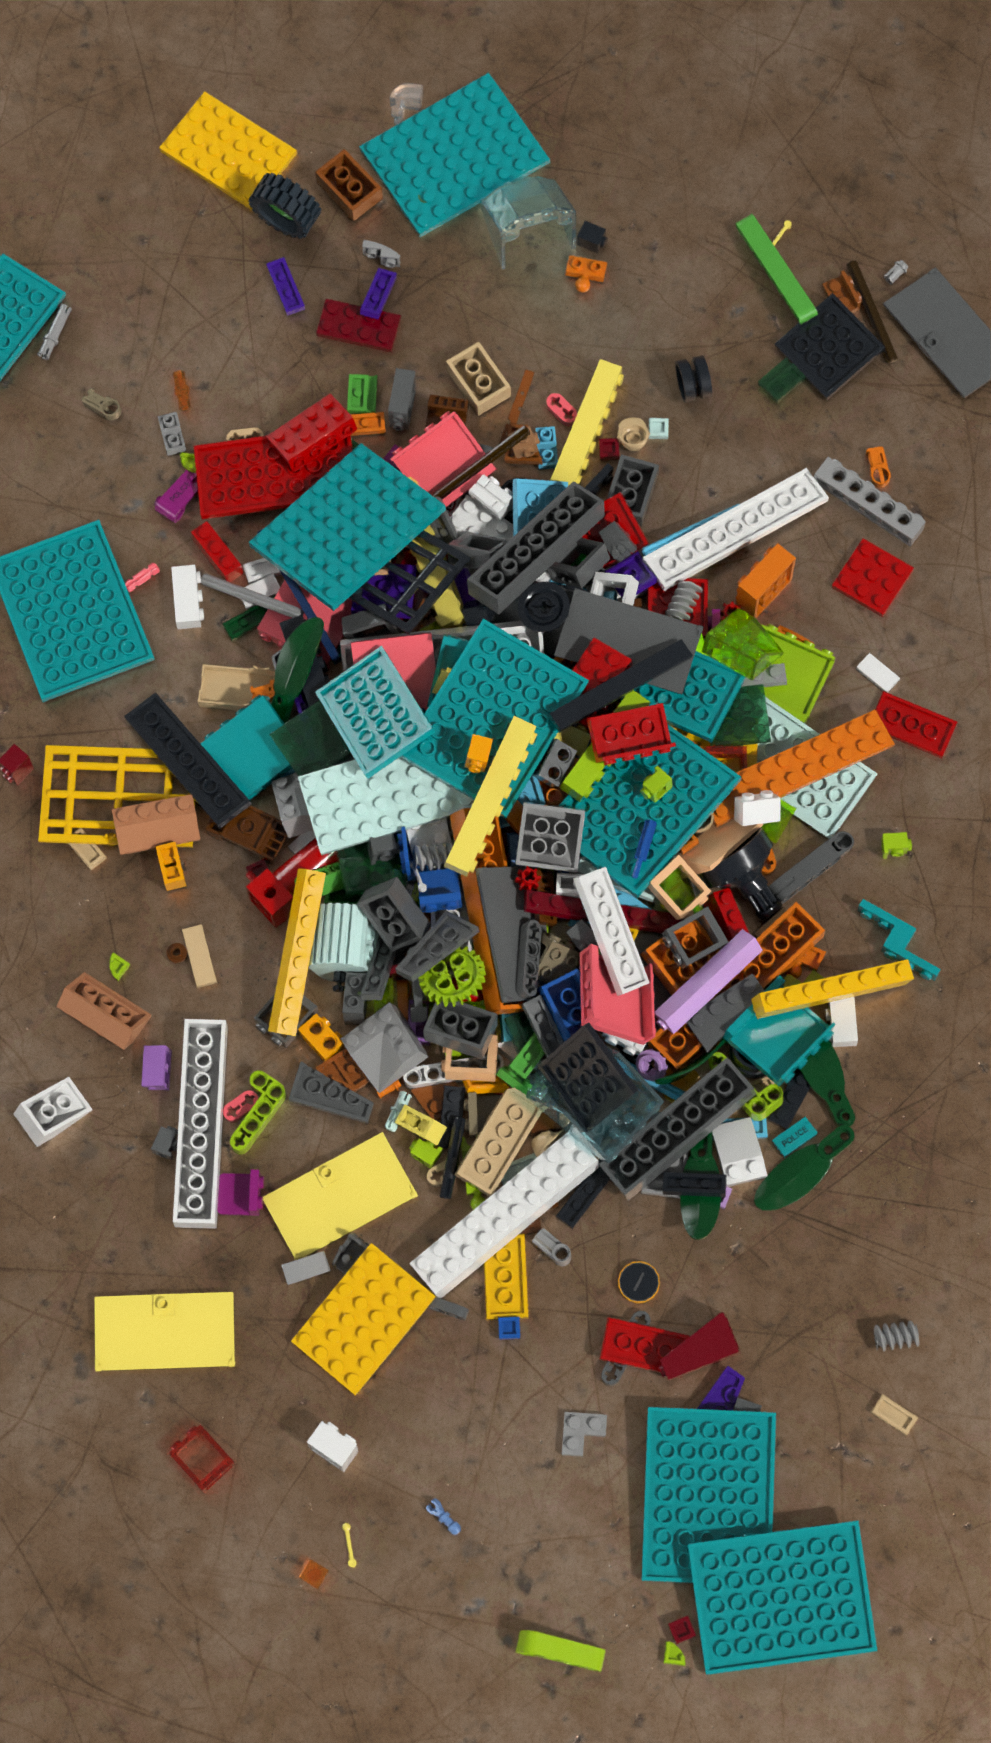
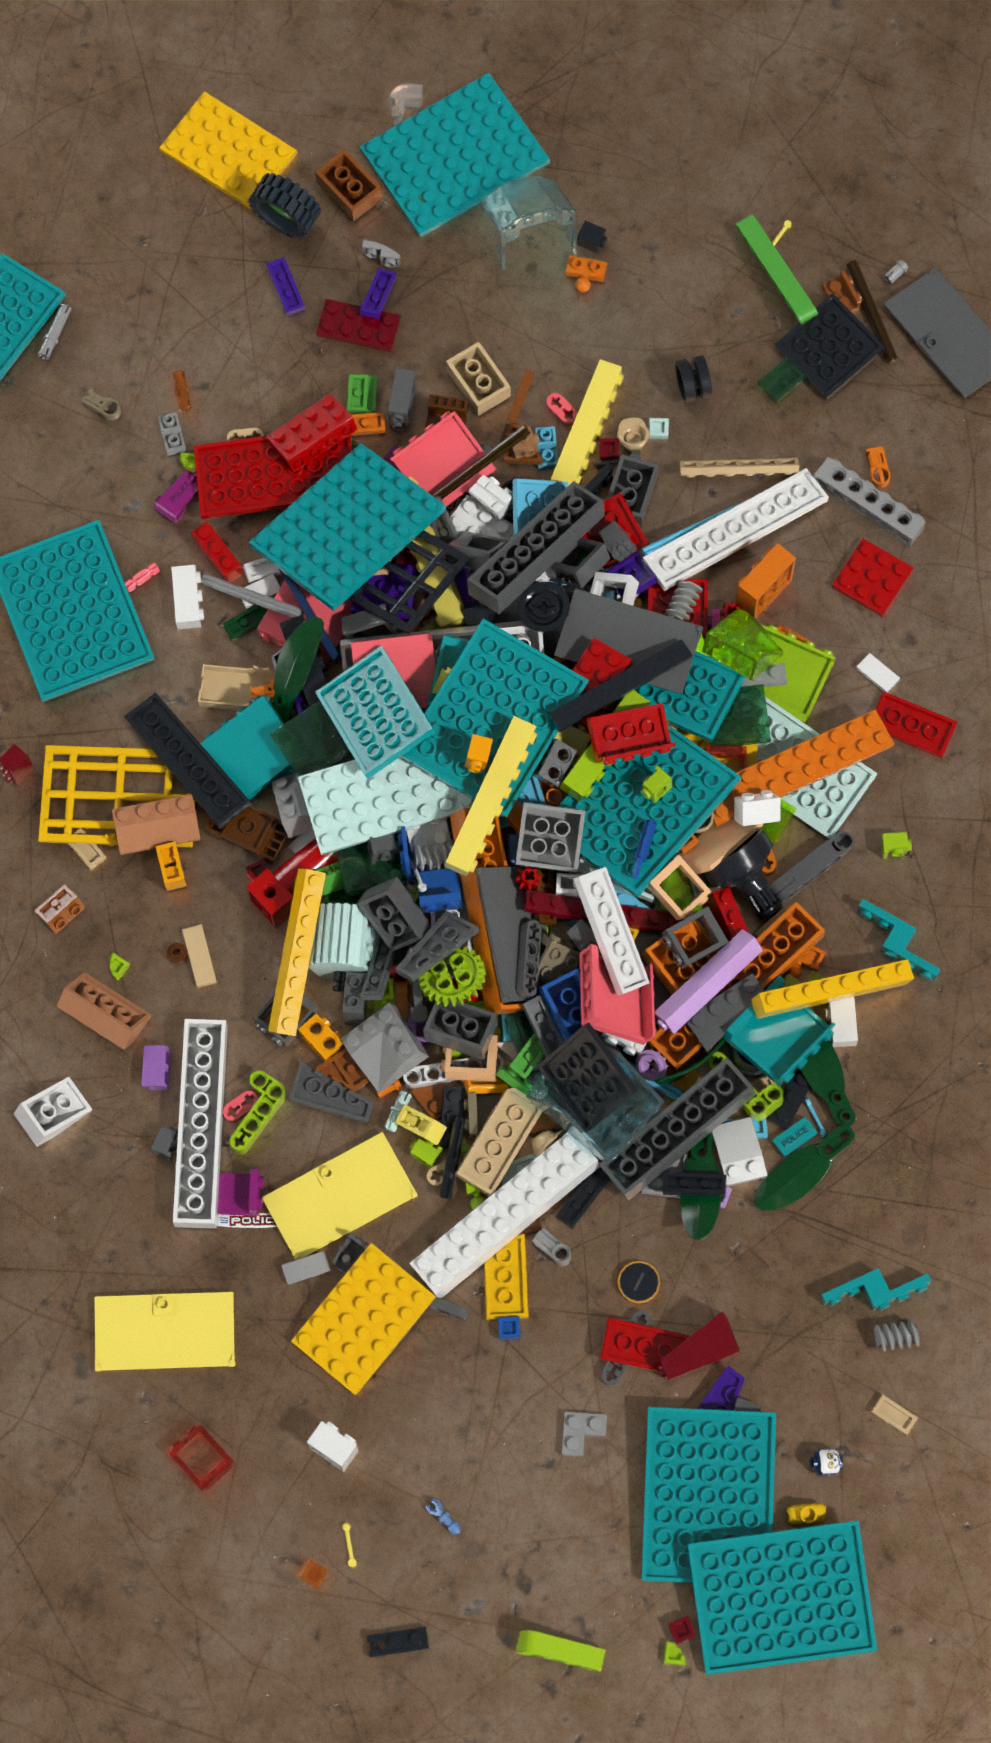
none -> dark orange bracket [34,884,85,934]
none -> sticker [217,1213,277,1228]
none -> black plate [366,1627,429,1658]
none -> dark grey hinge [594,450,641,468]
none -> tan plate [680,458,799,477]
none -> yellow piece [786,1503,827,1525]
none -> medium azure hinge [804,1097,828,1137]
none -> head [810,1448,843,1477]
none -> teal bracket [820,1268,931,1311]

